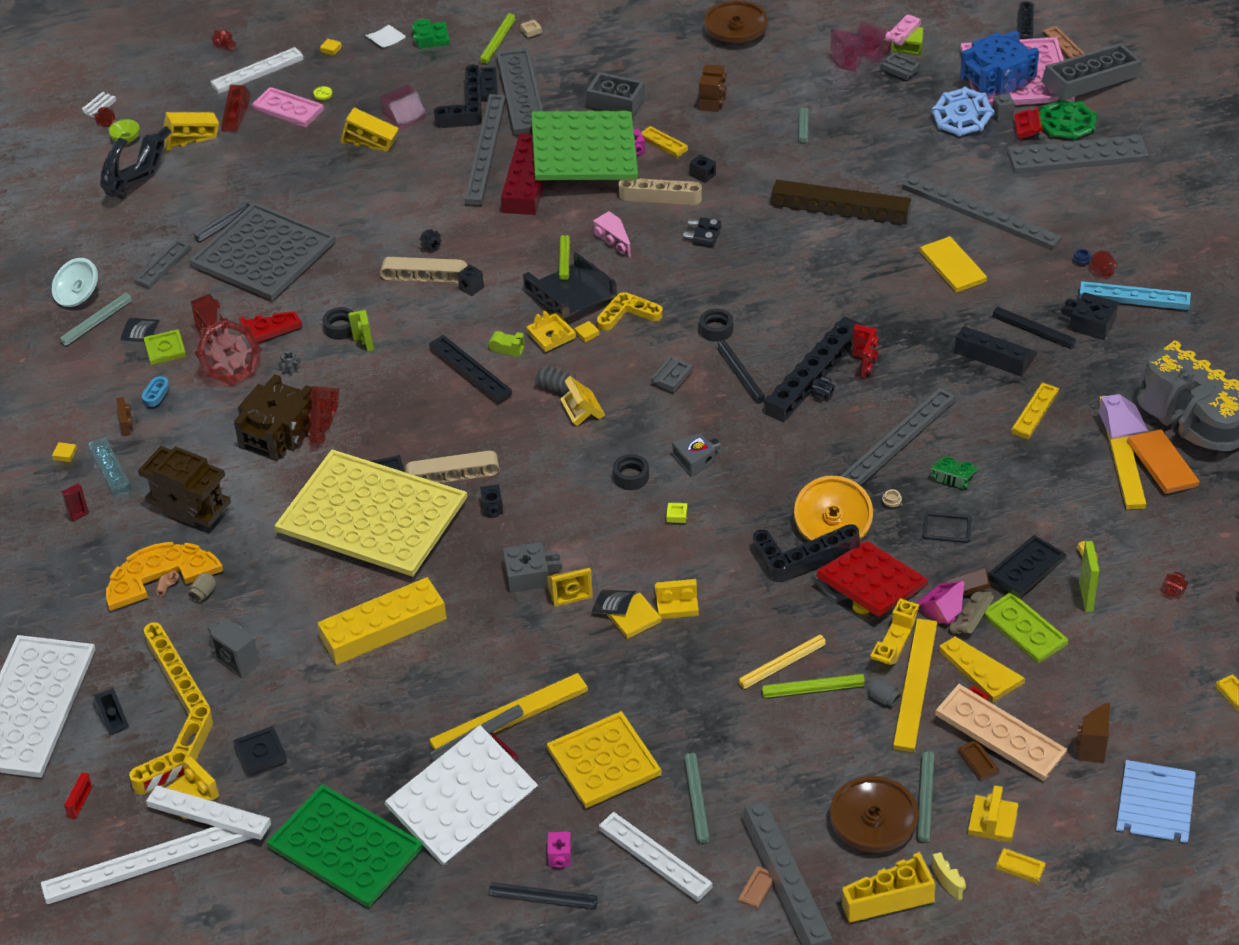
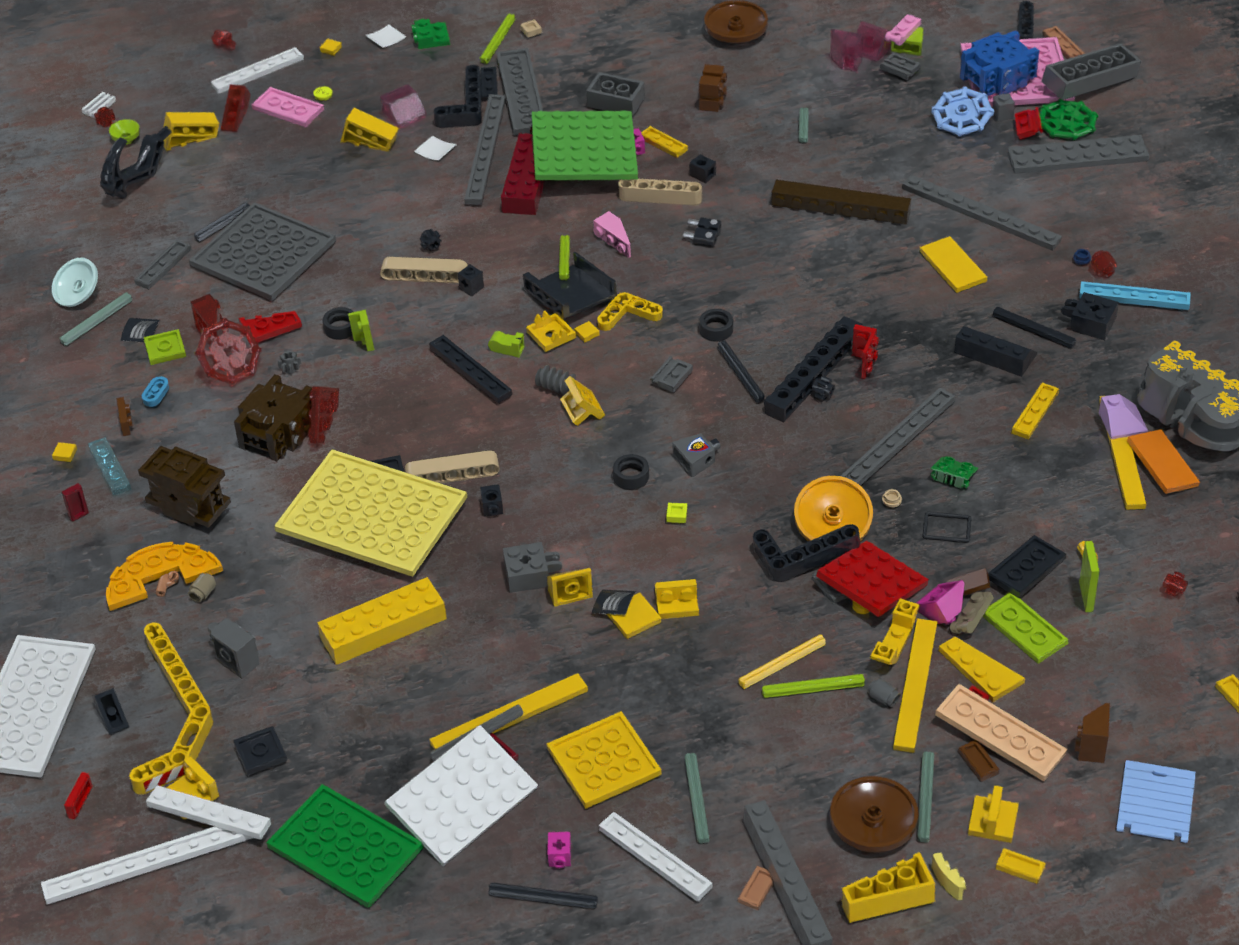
none -> white sticker [415,136,456,160]

